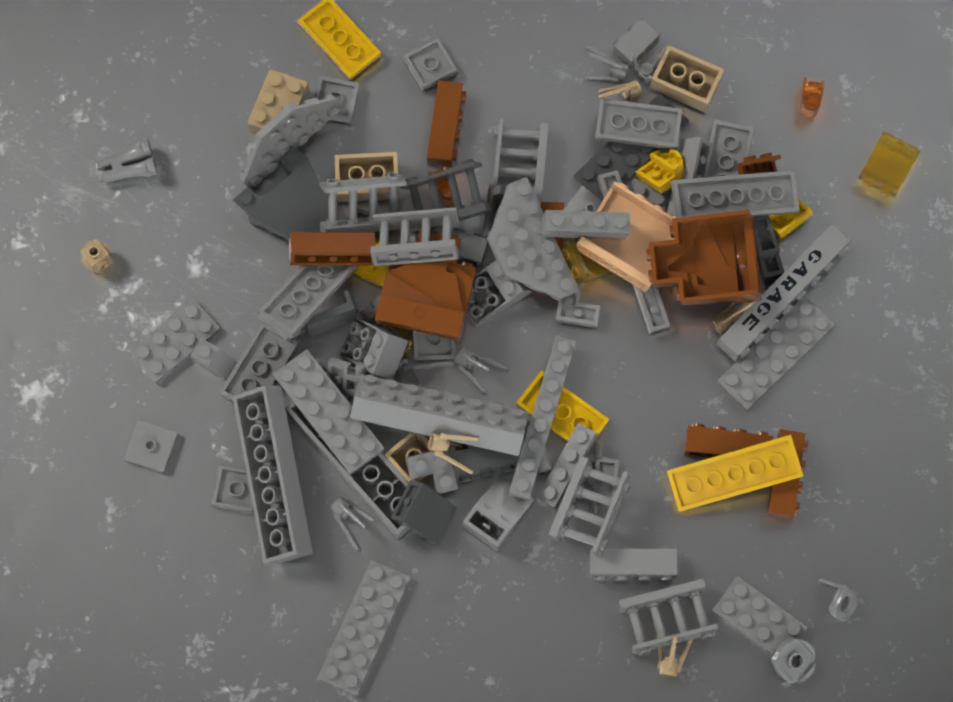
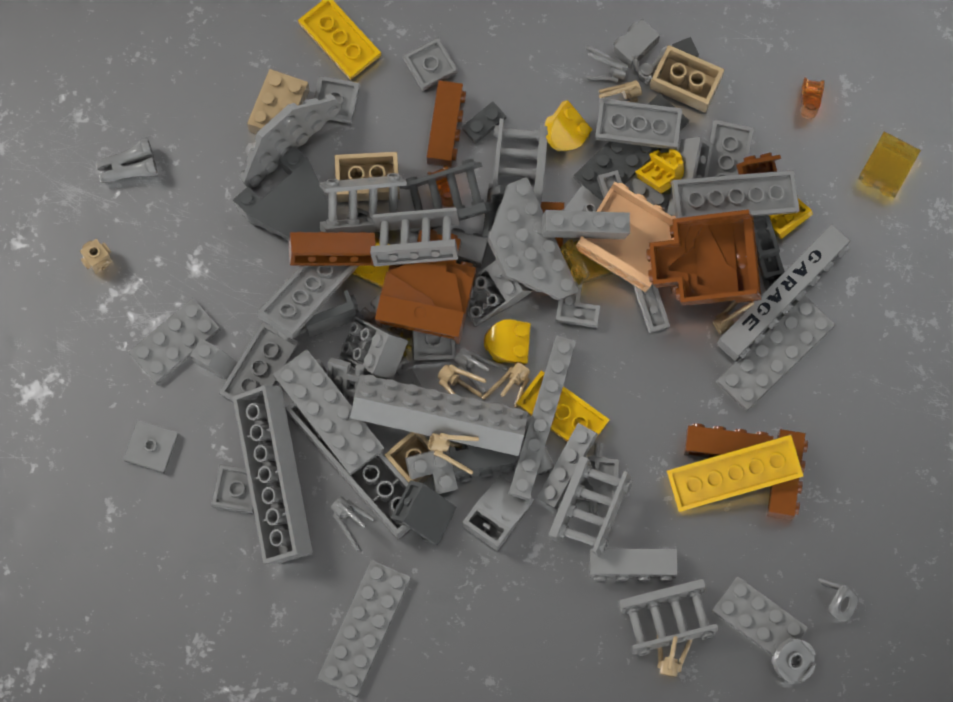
none -> tan plant [438,364,486,398]
none -> dark grey plate [462,102,506,144]
none -> tan plant [482,363,530,408]
none -> yellow slope [484,319,531,365]
none -> yellow slope [545,100,593,152]
none -> dark grey tile [672,37,699,57]

